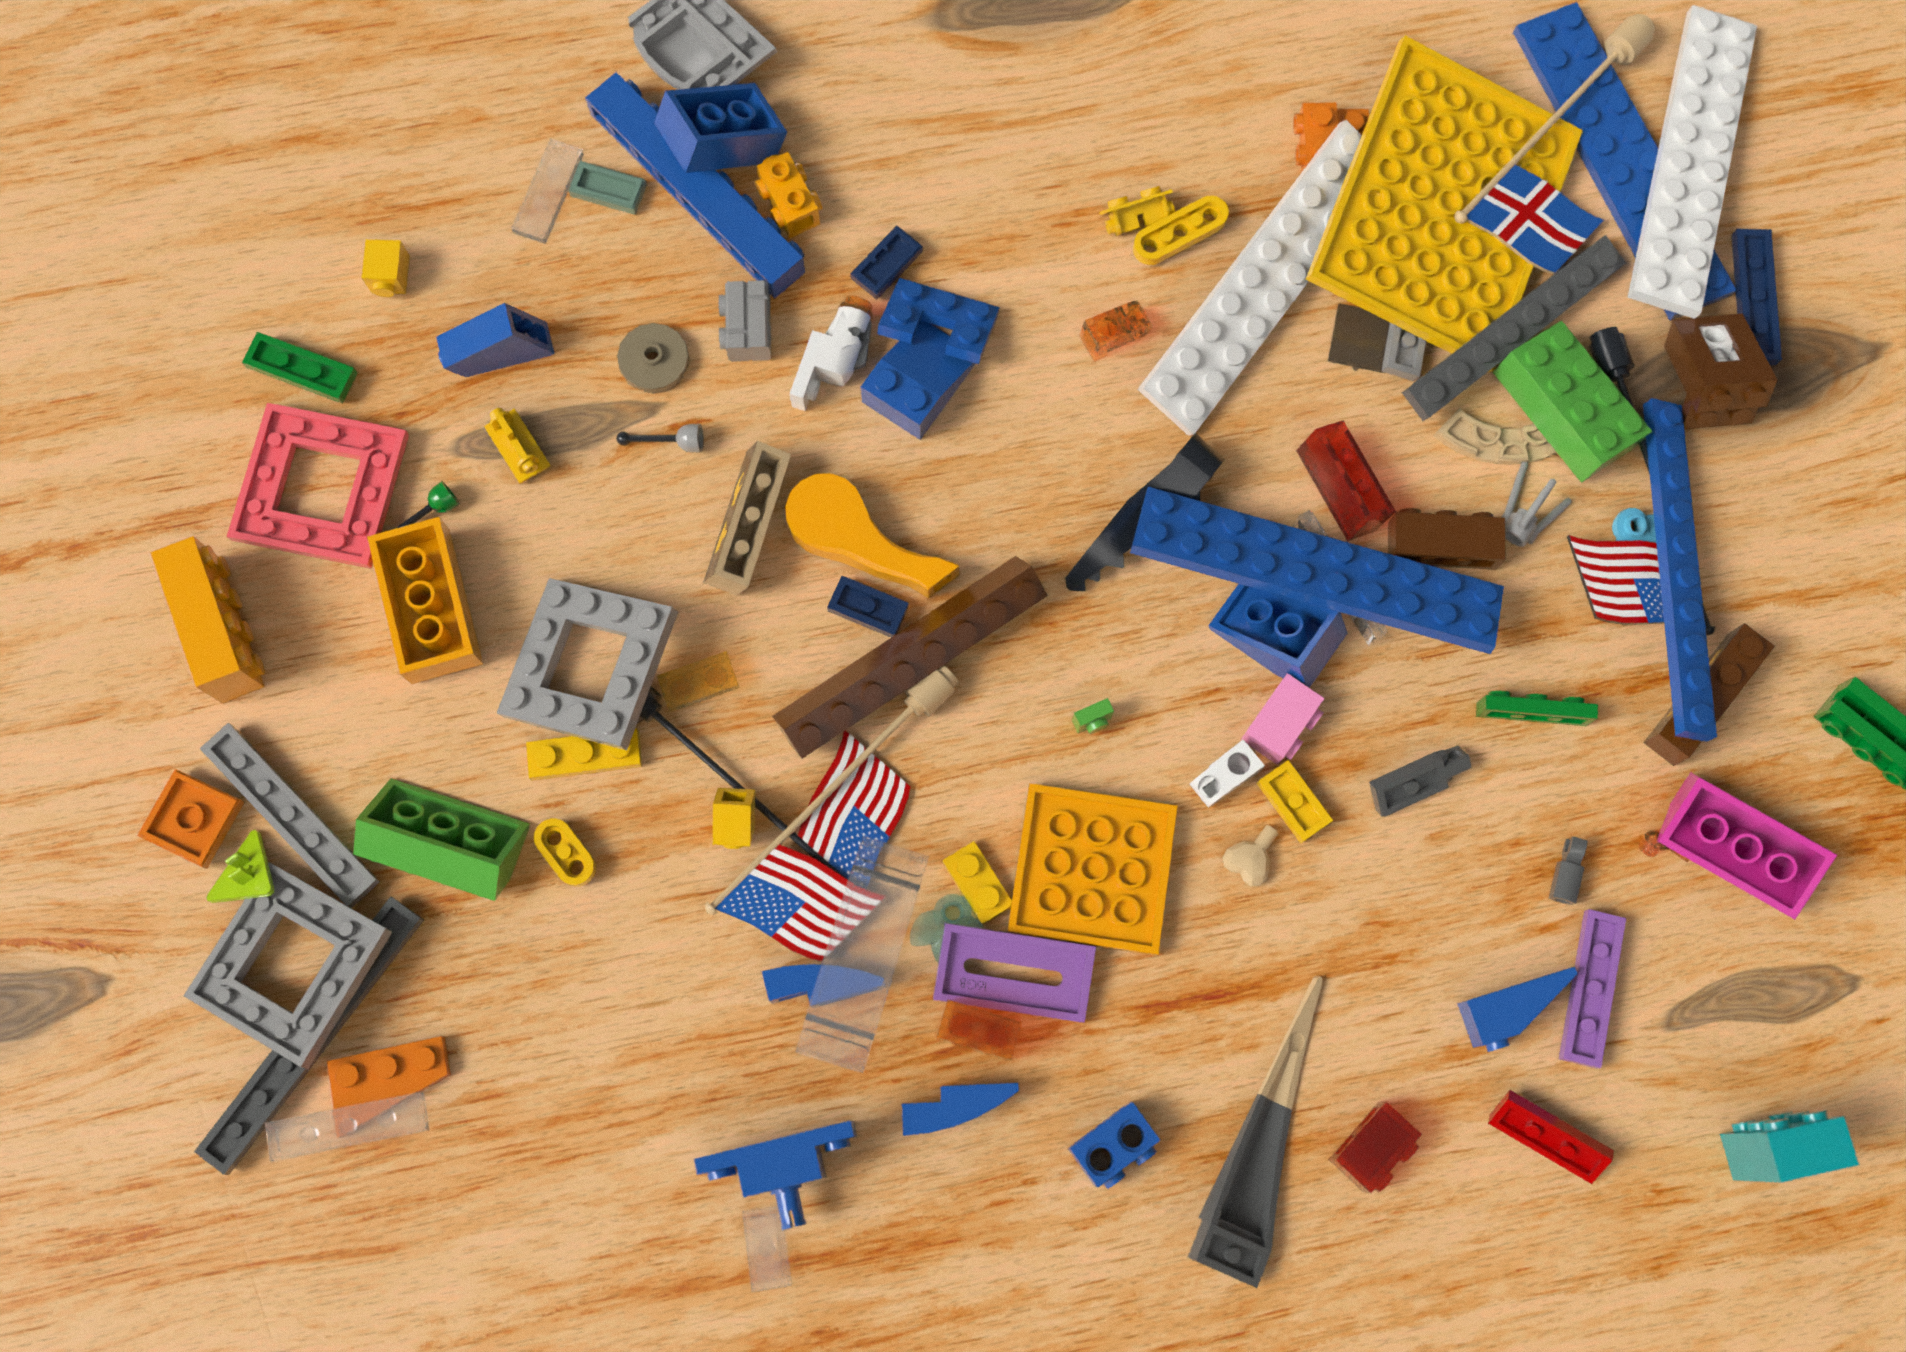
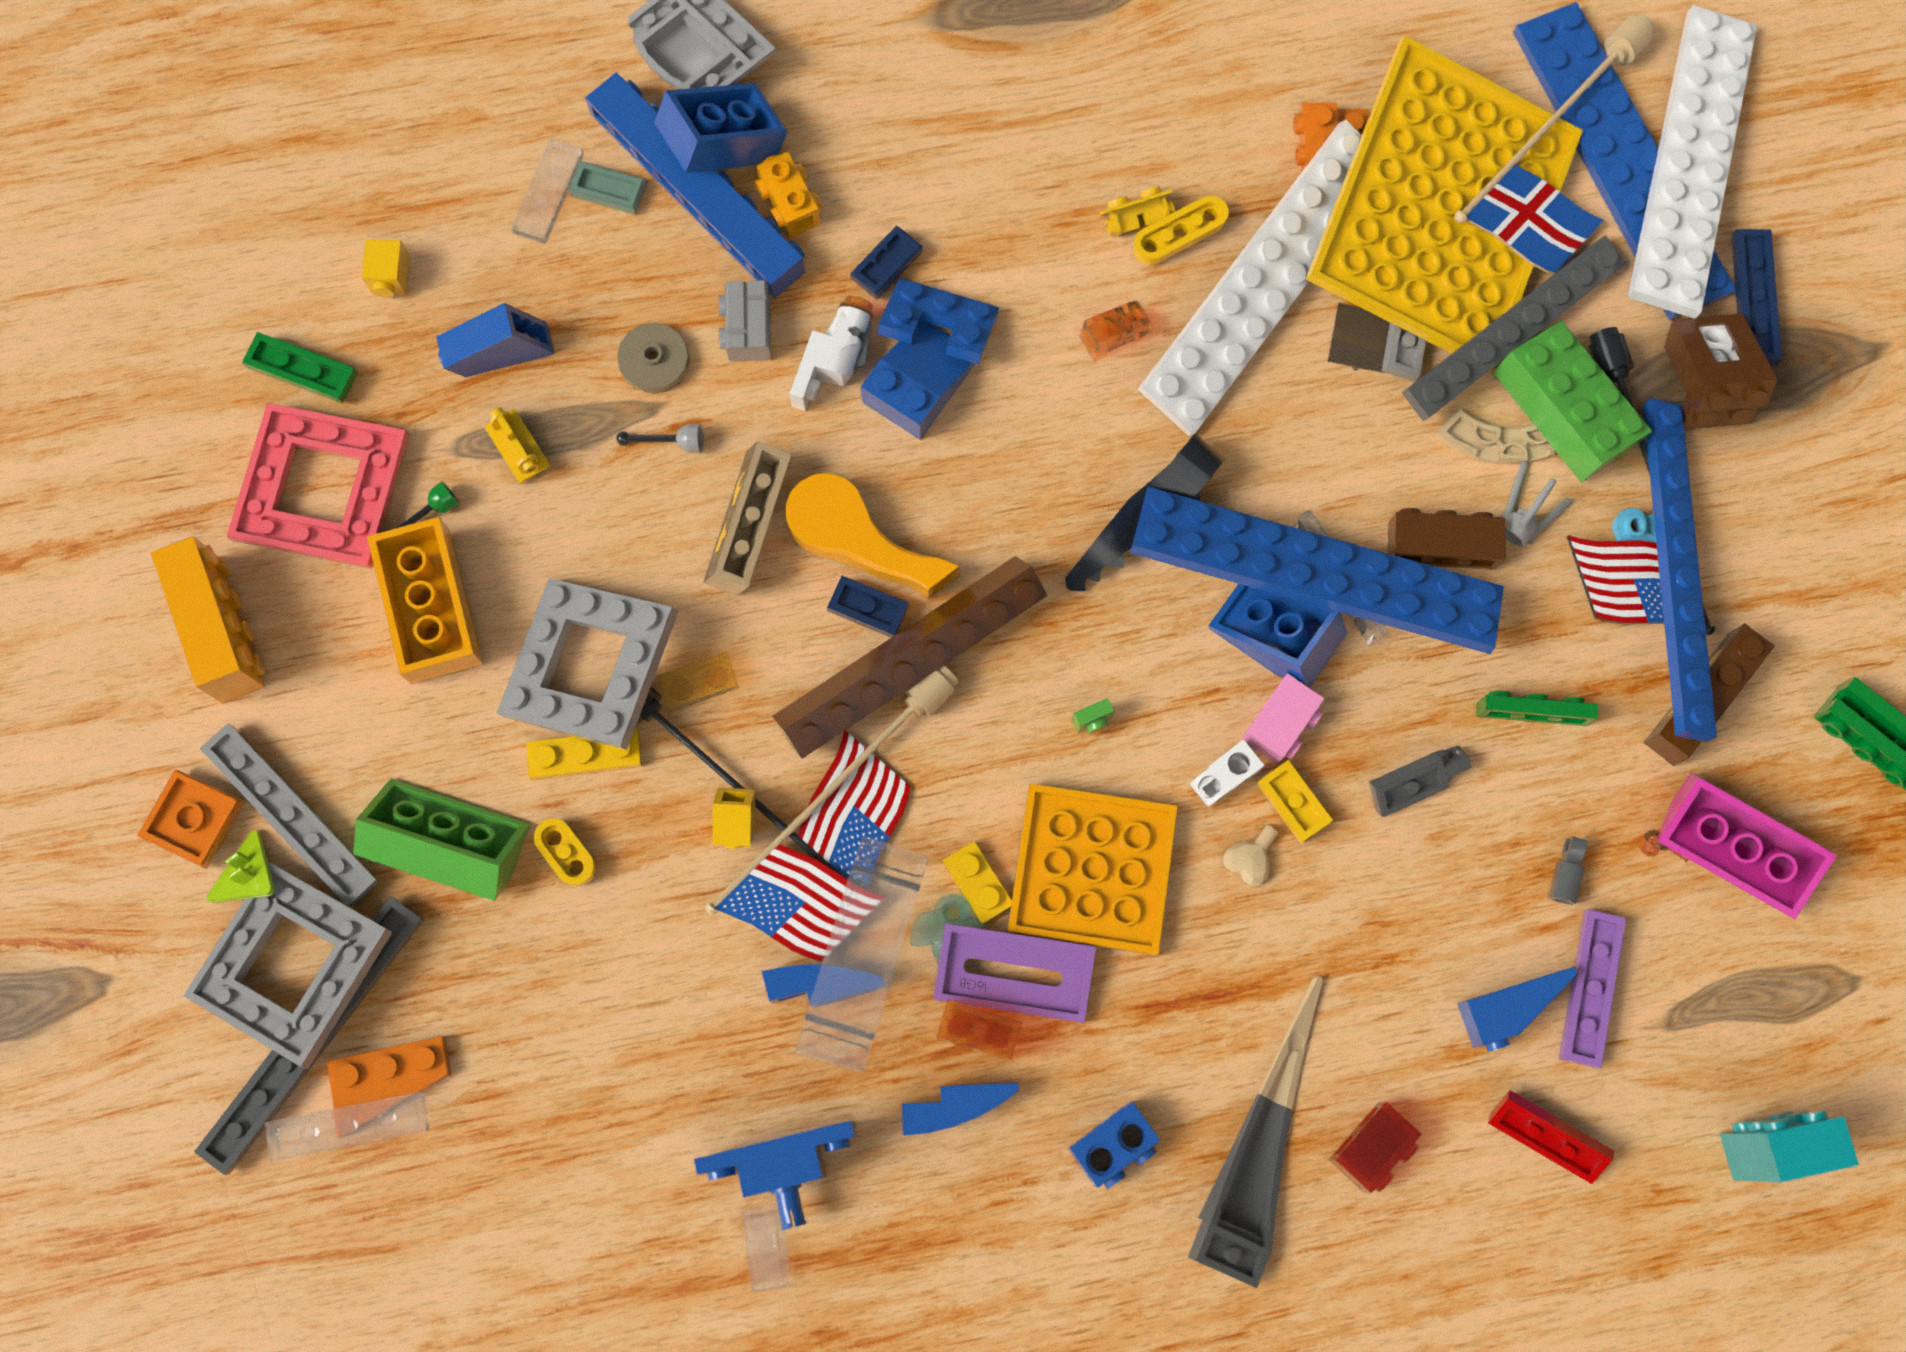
clear red brick [1296,420,1396,542] -> none

